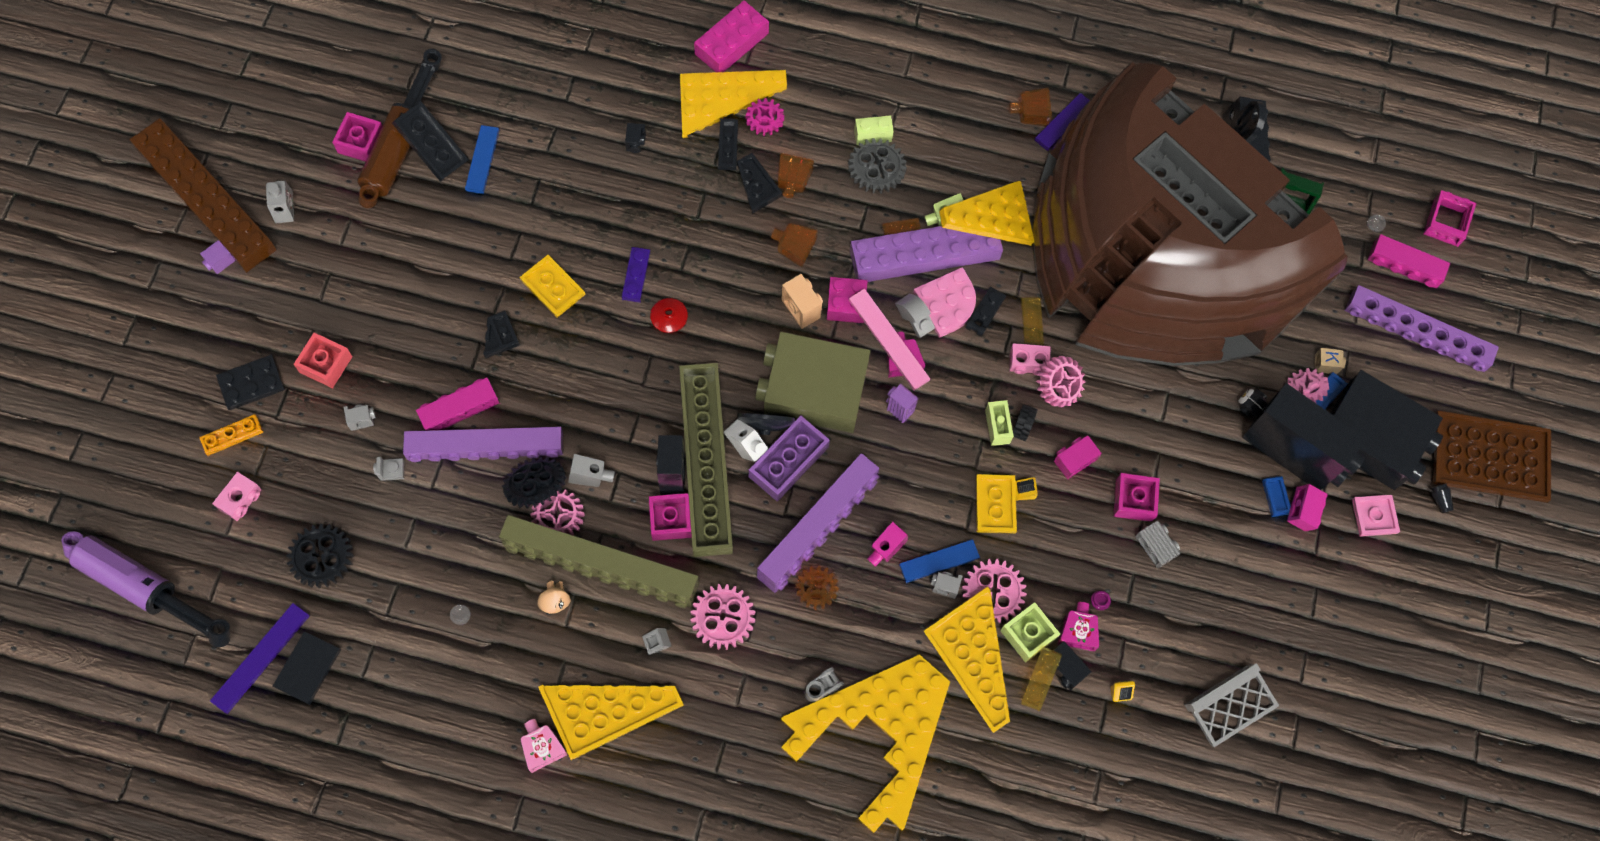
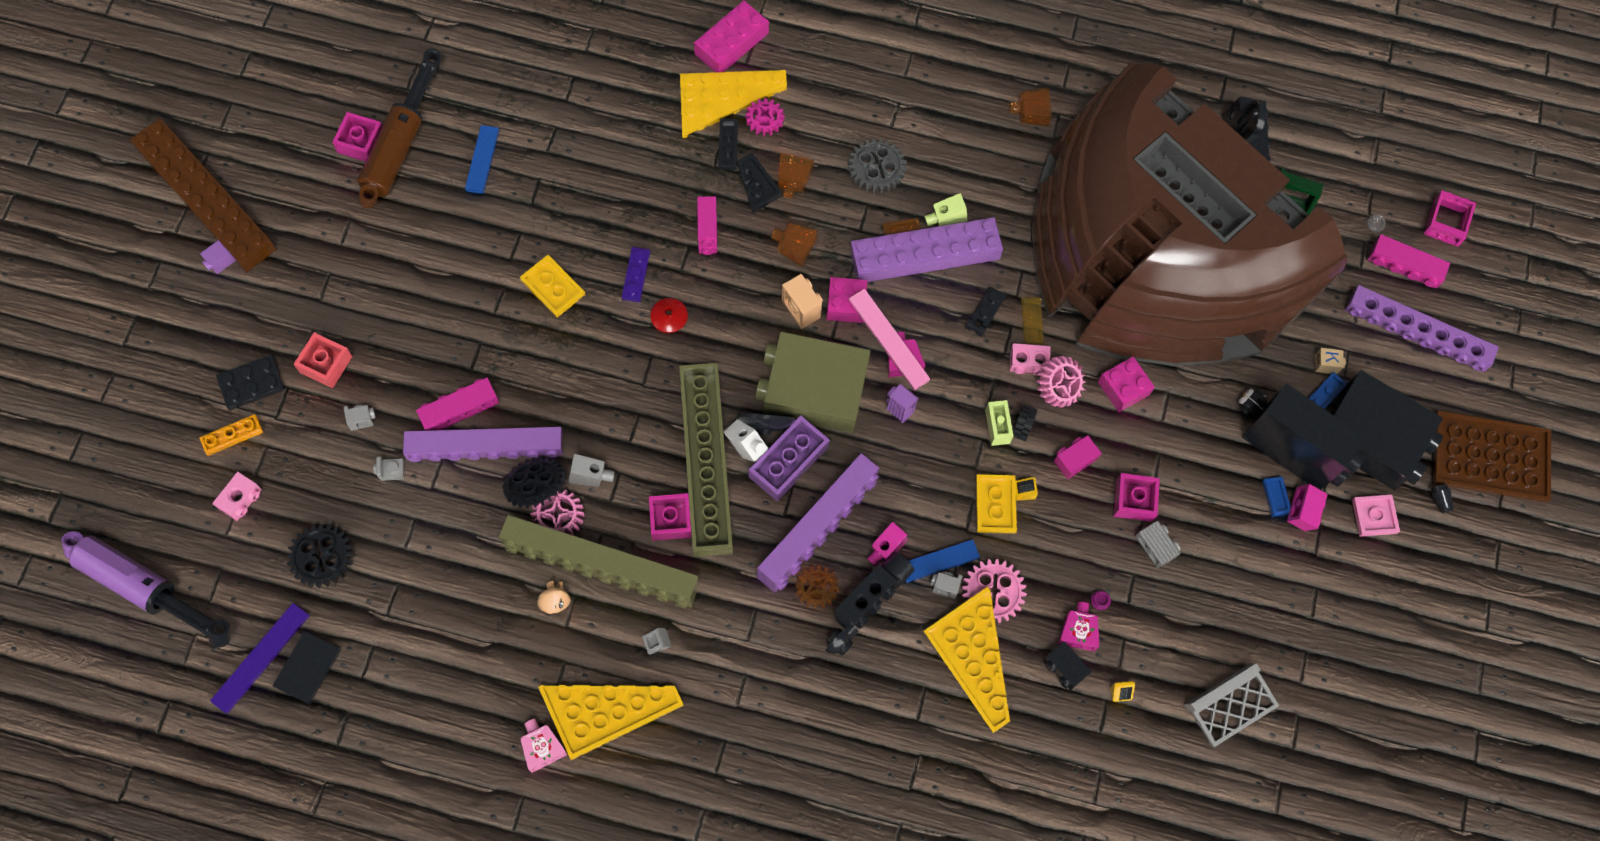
light grey torso [266,181,294,224] -> none
black plate [392,102,469,182] -> none
clear plate [450,605,471,625] -> none
black wing [483,311,520,359] -> none
black brick [625,123,646,153] -> none
black brick [656,435,686,495] -> none
bright pink gear [690,584,755,650] -> none
yellow wing [781,655,950,833] -> none
light grey piece [805,667,844,703] -> none
yellowish green brick [854,116,894,146] -> none
light grey brick [895,294,935,338] -> none
bright pink plate [913,267,976,338] -> none
yellow wing [939,181,1034,245] -> none
yellowish green brick [1000,602,1060,663] -> none
clear yellow plate [1021,647,1062,711] -> none
dark purple tile [1034,93,1090,151] -> none
bright pink gear [1287,368,1329,403] -> none
none -> dark pink window [697,196,717,255]
none -> black brick [825,551,915,656]
none -> dark pink brick [1098,356,1155,412]

